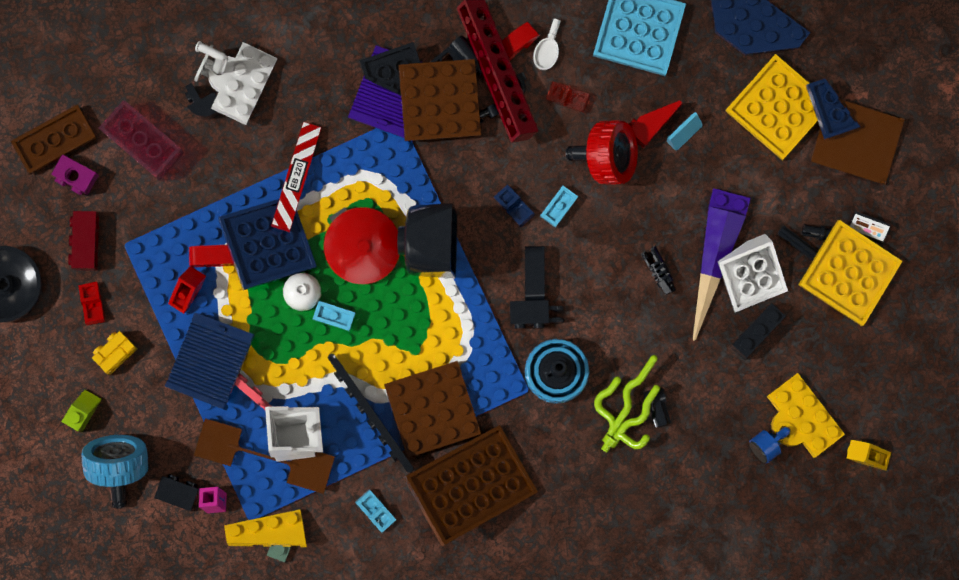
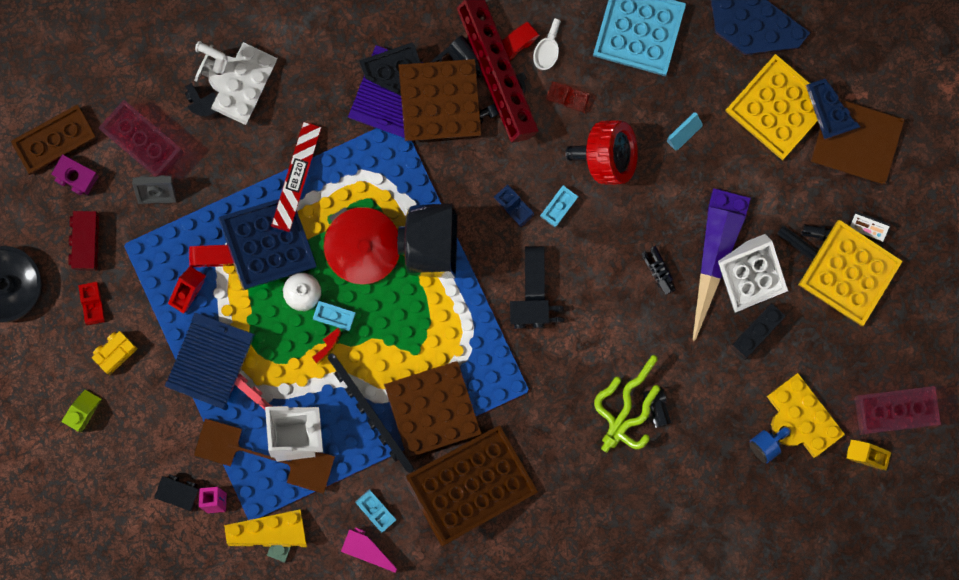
dark azure wheel [82,435,148,509] -> none
dark azure wheel [525,339,589,404] -> none
red slope [629,100,682,148] -> none
none -> dark grey plate [132,175,176,204]
none -> red slope [312,328,341,365]
none -> dark pink slope [341,528,397,573]
none -> clear pink brick [854,386,941,435]

